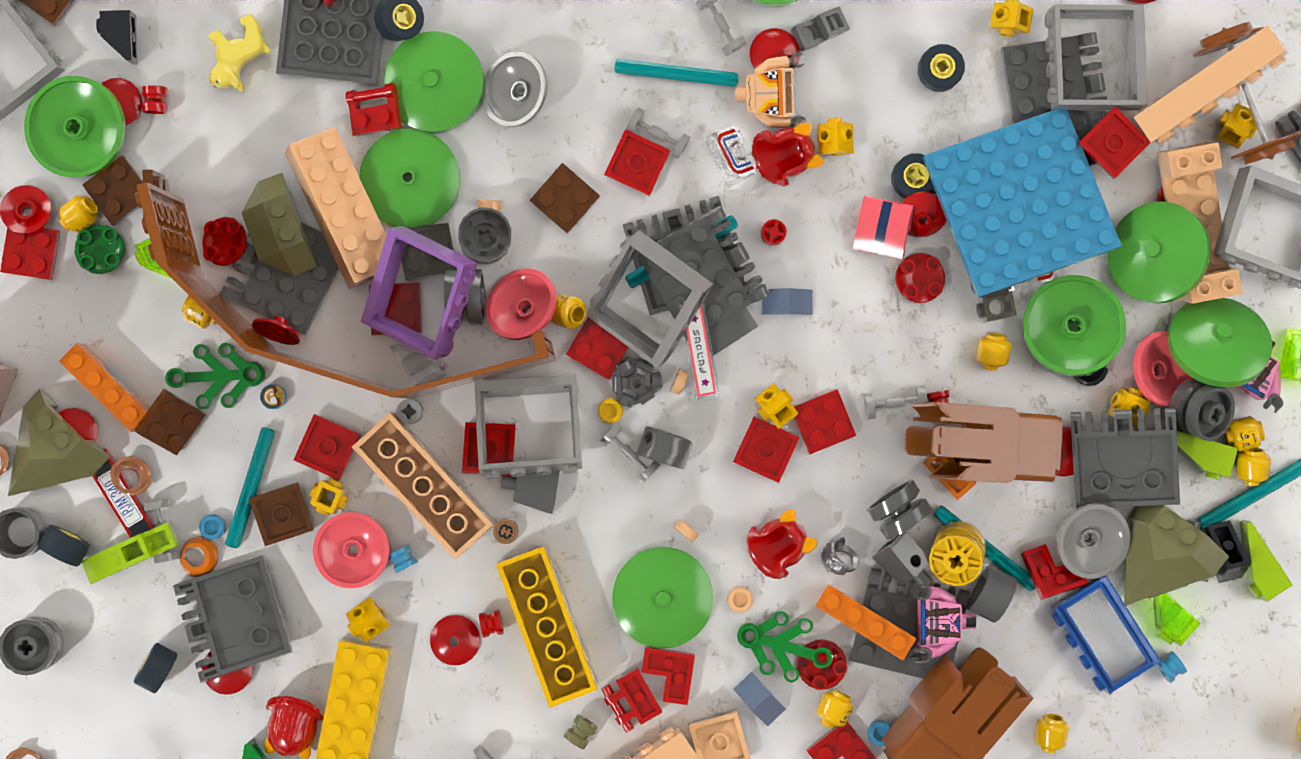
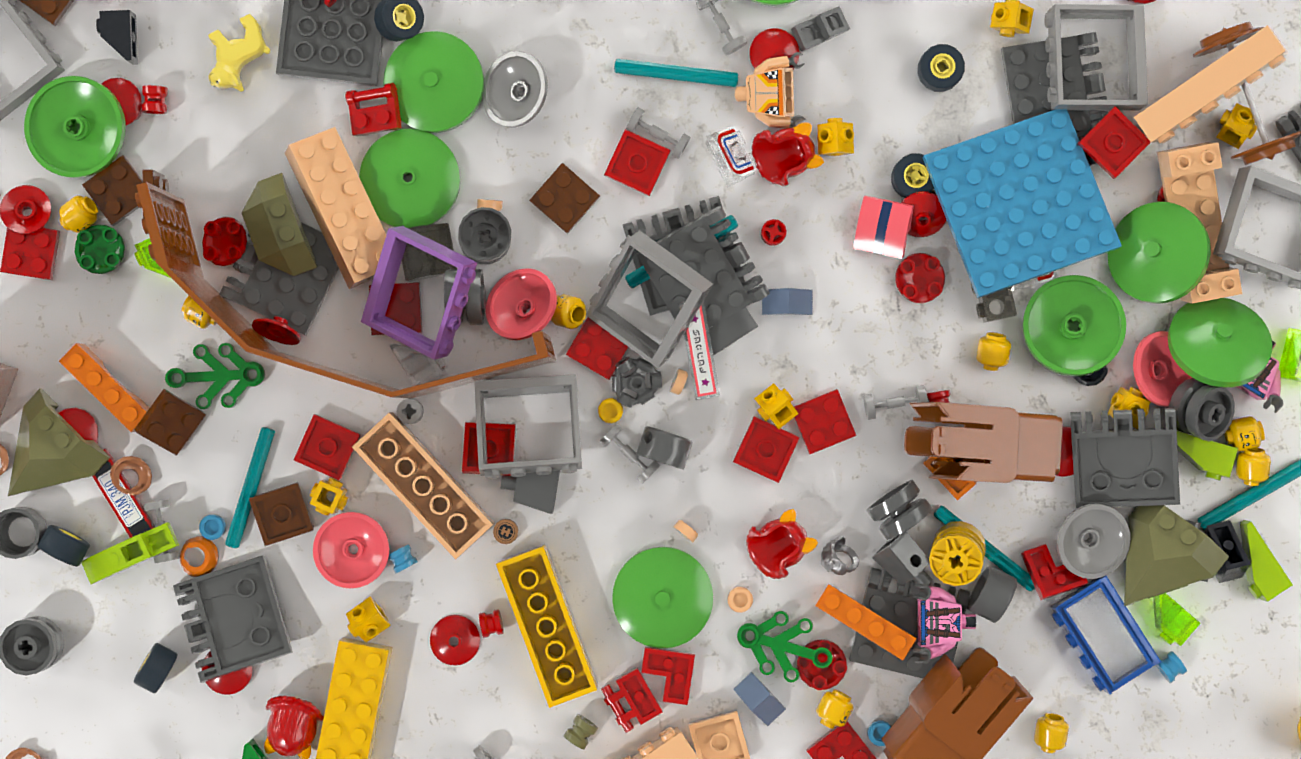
tile [260,384,287,409] -> none

